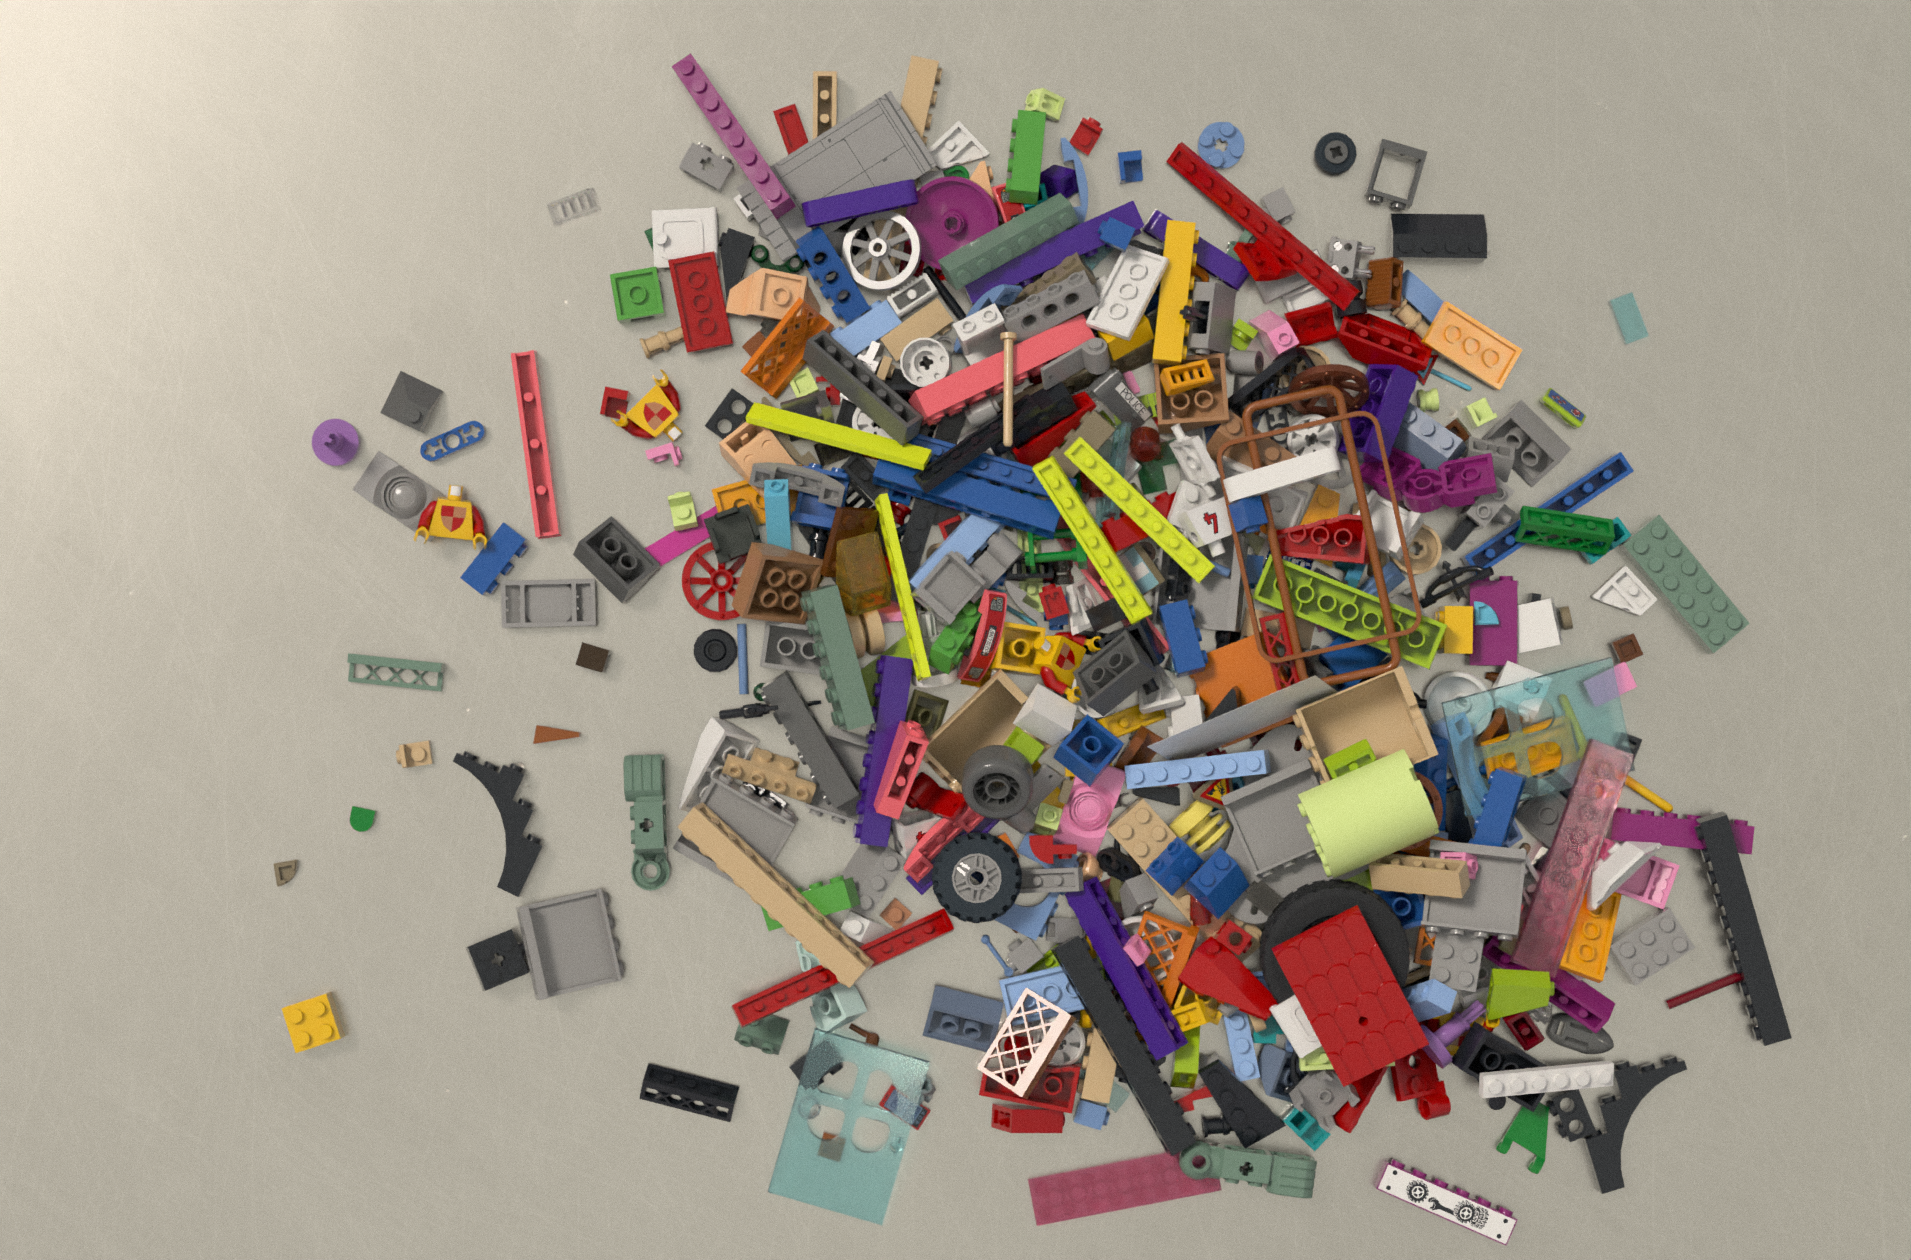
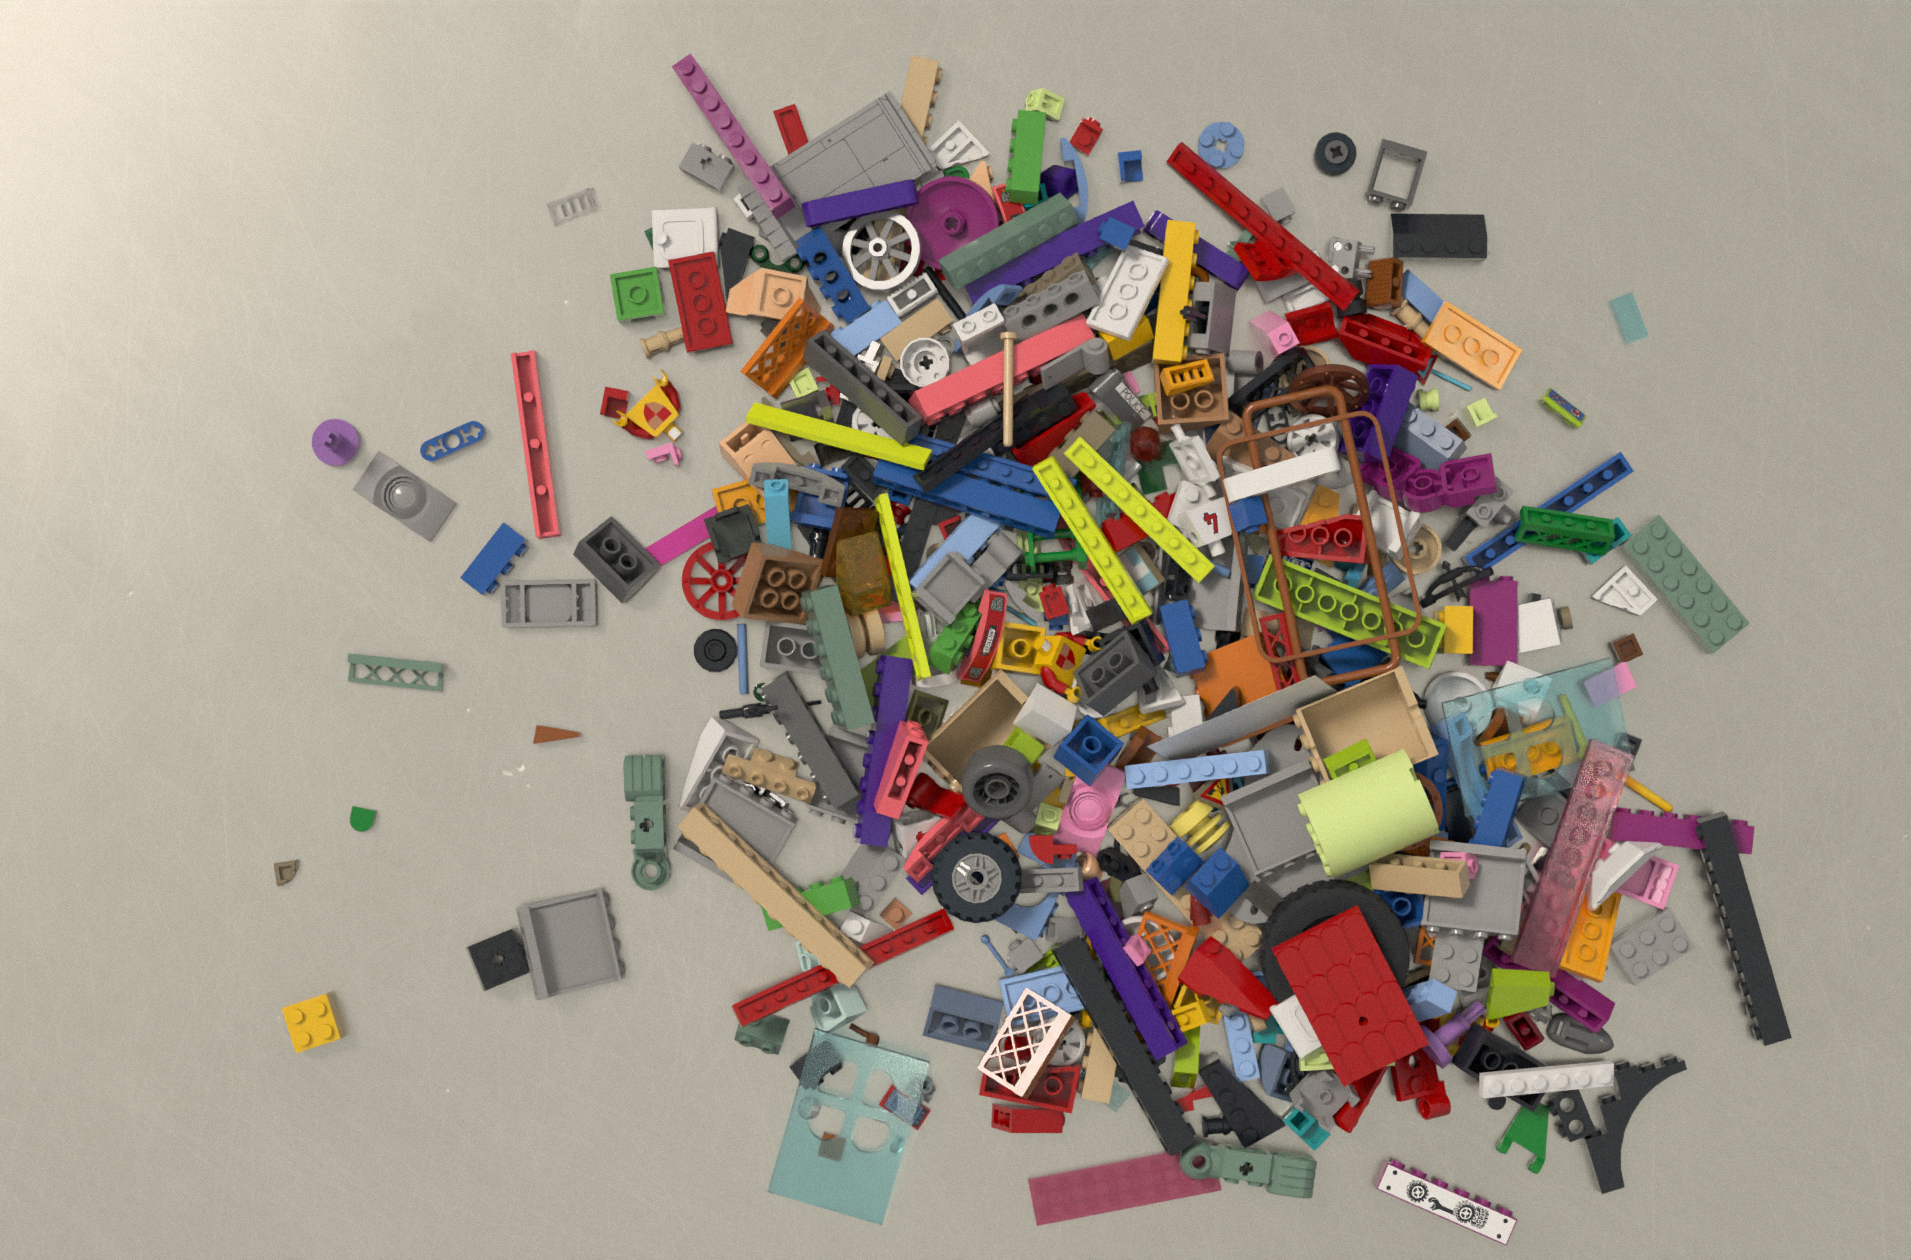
dark grey slope [380,371,443,433] -> none
tan bracket [396,740,433,768] -> none
torso [413,485,487,550] -> none
black arch [453,751,545,897] -> none
dark brown panel [575,642,611,672] -> none
black fence [639,1063,739,1122] -> none
yellowish green bracket [667,491,698,531] -> none
black brick [705,388,754,440] -> none
dark orange tile [742,331,773,357] -> none
tan brick [813,71,838,139] -> none
medium blue brick [1073,1098,1110,1130] -> none
red brick [1214,918,1253,956] -> none
lime bracket [1230,318,1258,350] -> none
light grey brick [1462,437,1515,483] -> none
medium azure tile [1474,601,1499,625] -> none
light grey slope [1482,400,1571,487] -> none
dark red bar [1665,973,1742,1010] -> none

